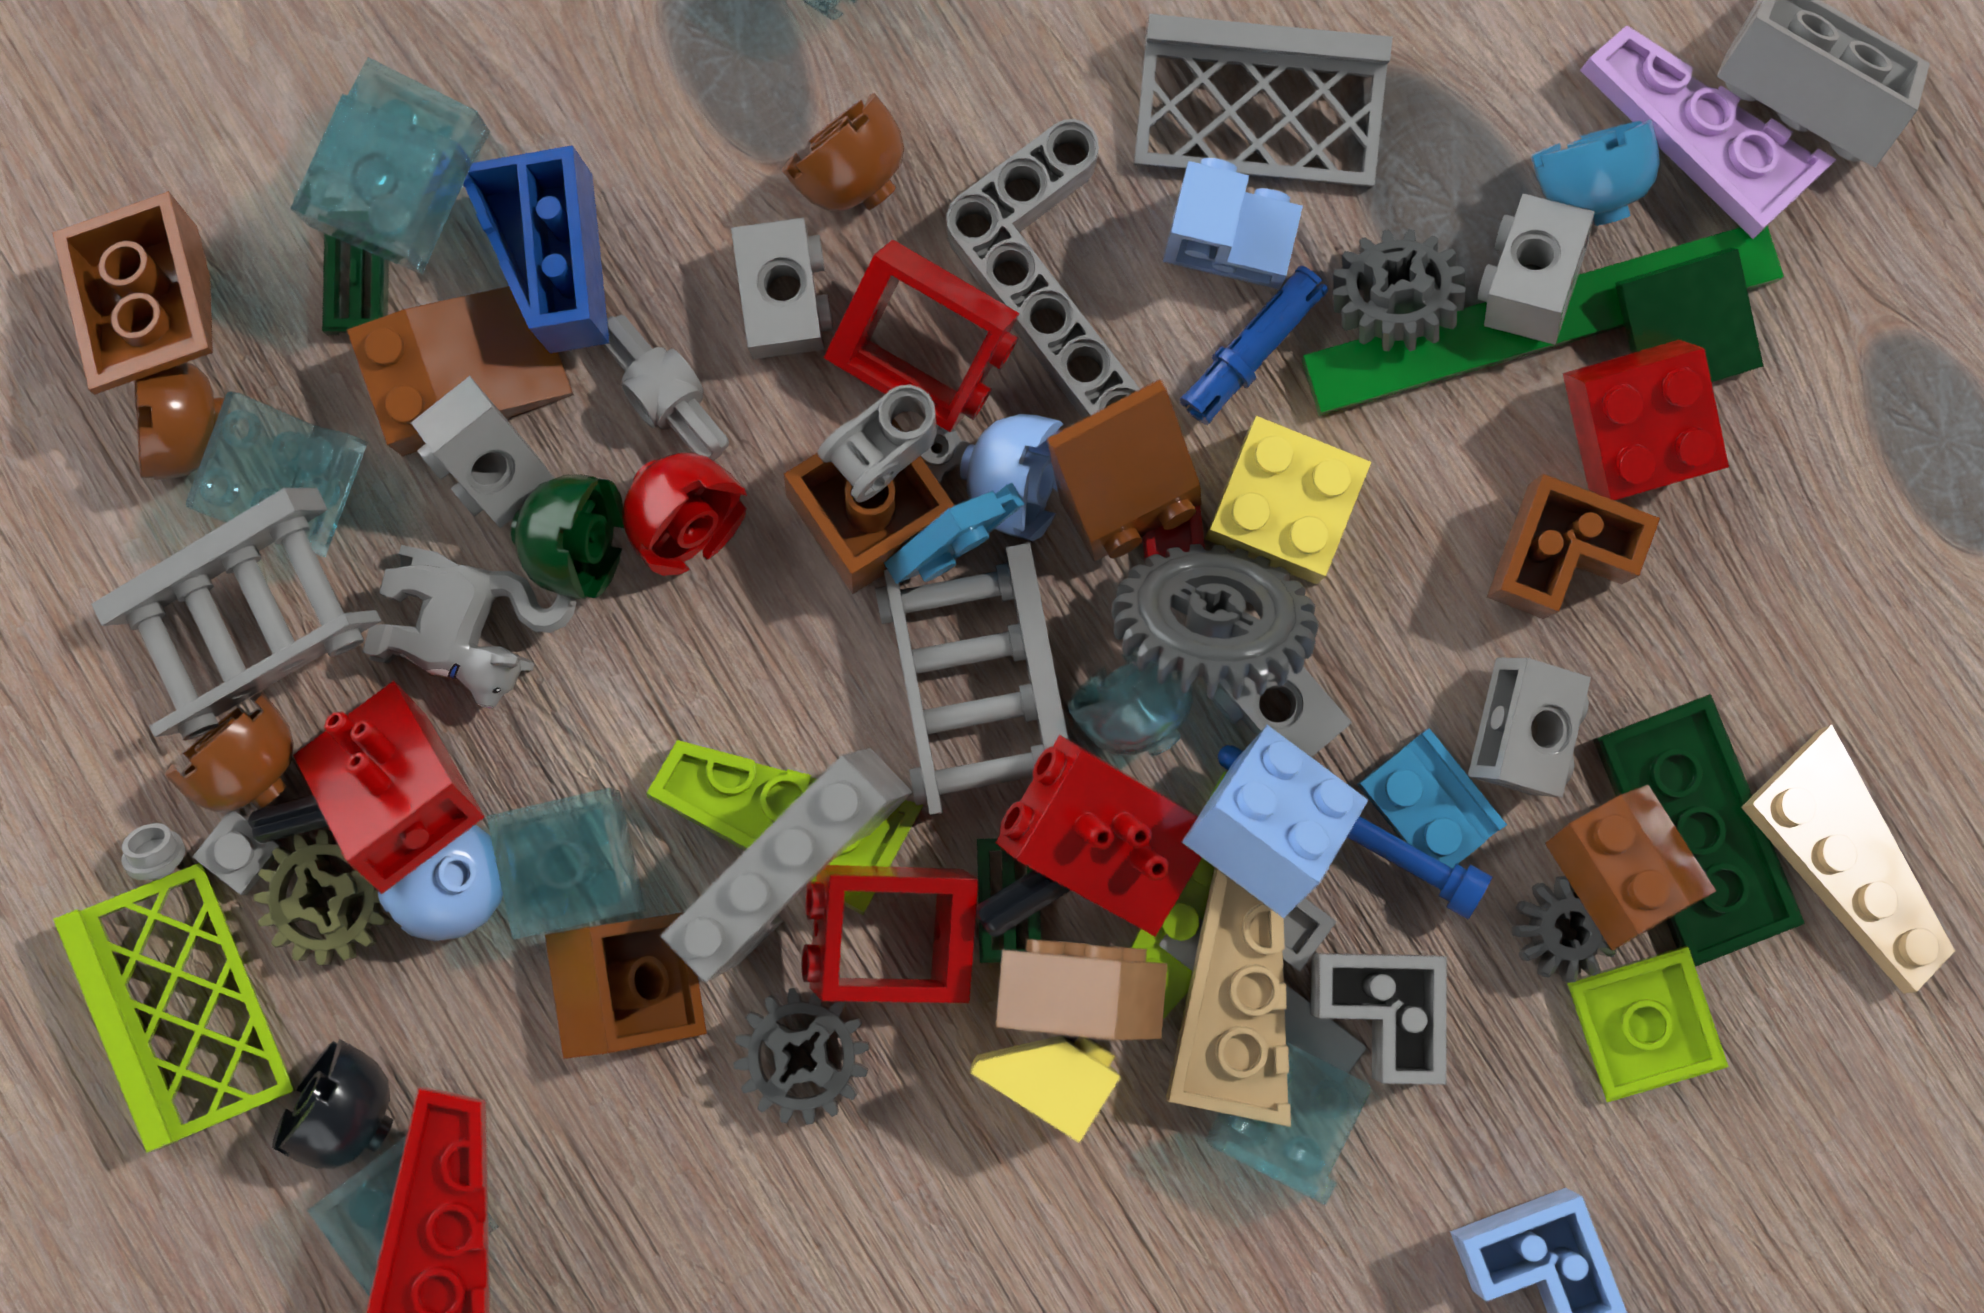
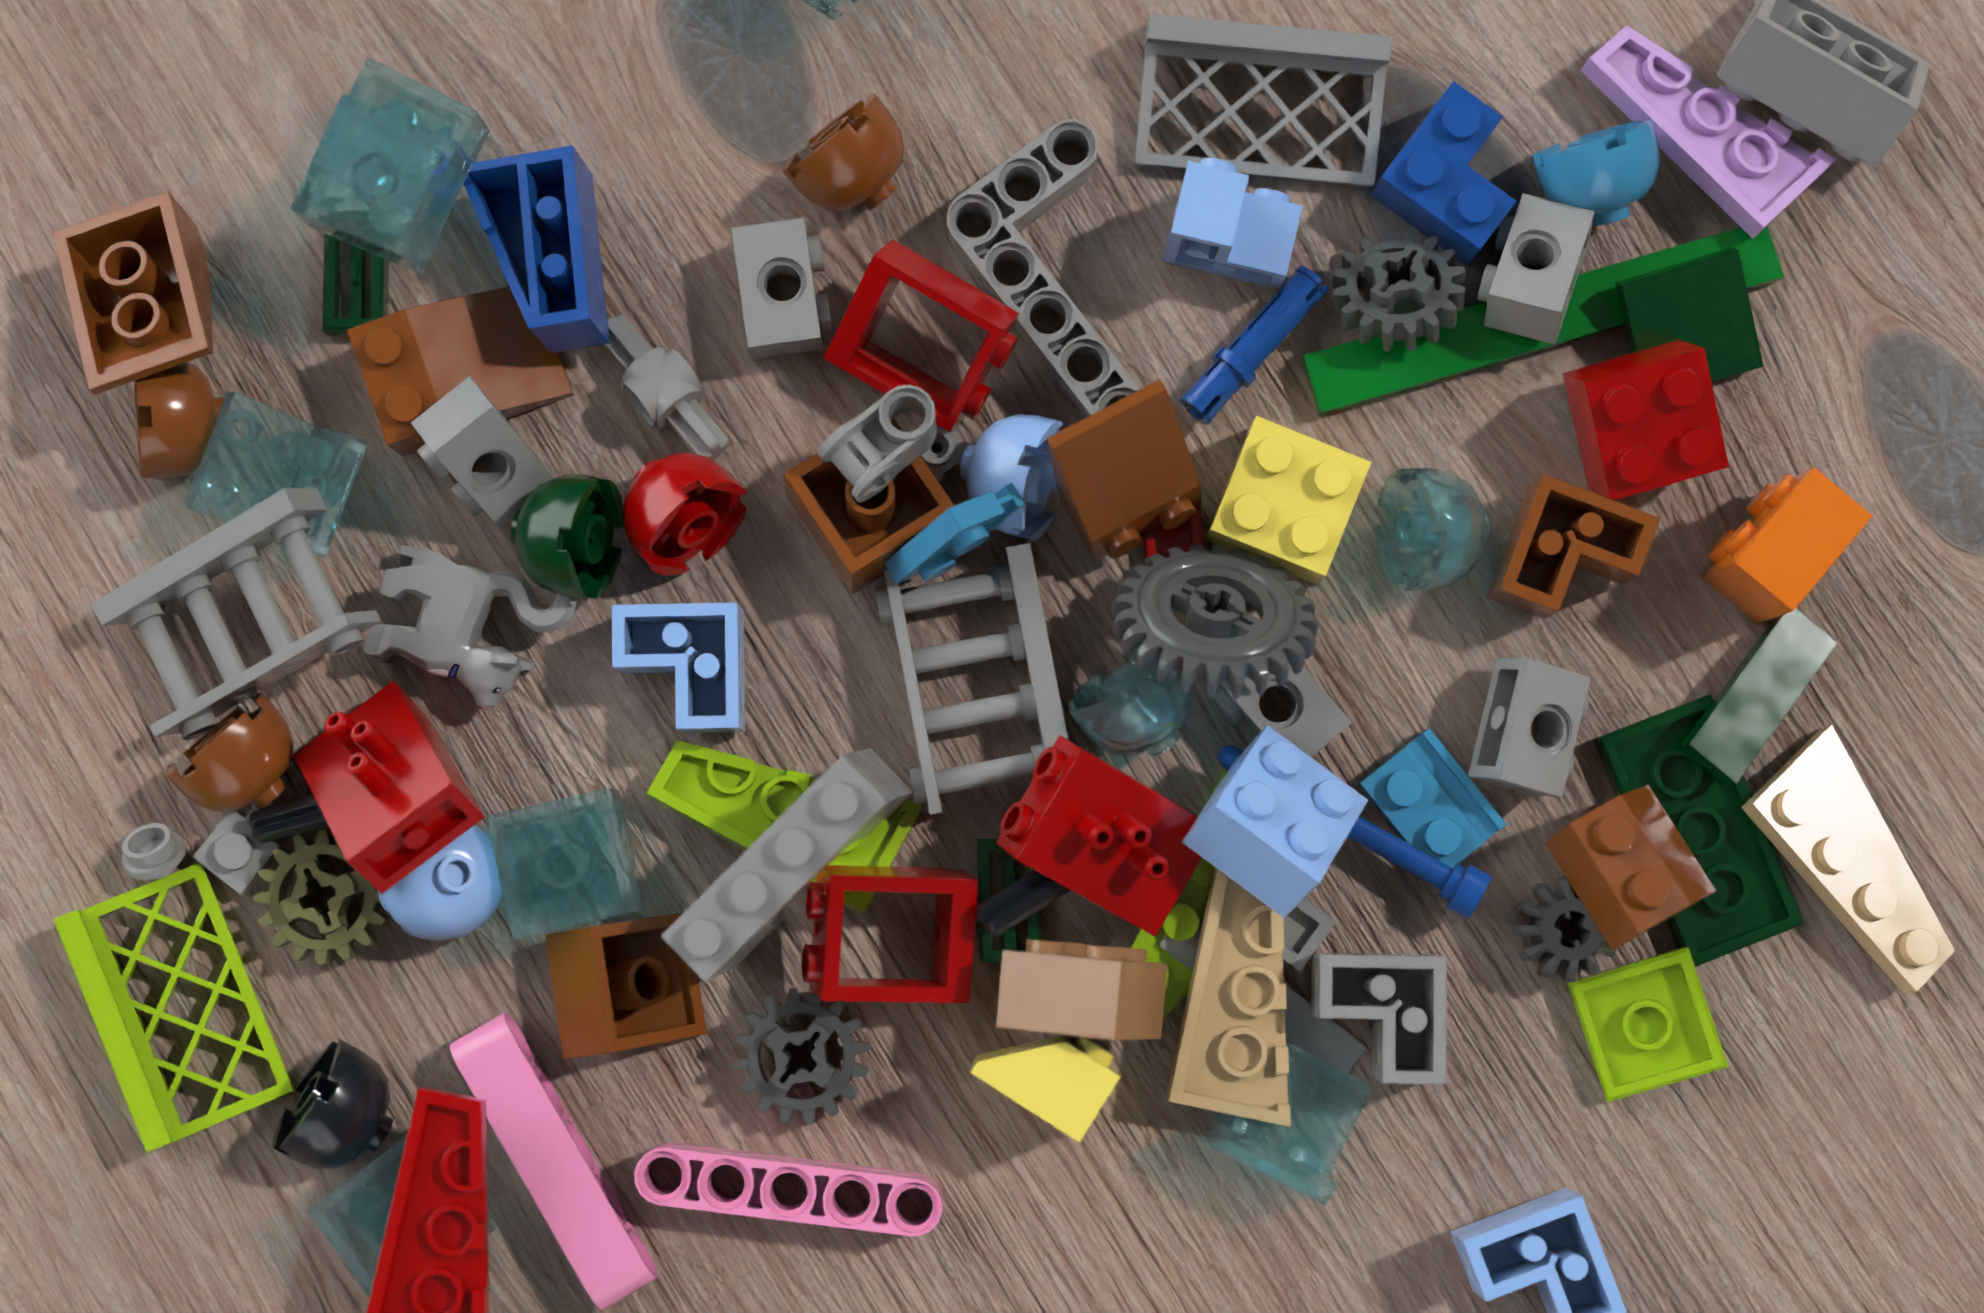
none -> bright pink beam [450,1011,658,1310]
none -> light blue brick [612,602,745,733]
none -> bright pink beam [634,1142,943,1236]
none -> blue brick [1371,81,1516,266]
none -> clear light blue cylinder [1375,468,1490,591]
none -> tile [1680,608,1837,786]
none -> orange brick [1701,467,1873,624]

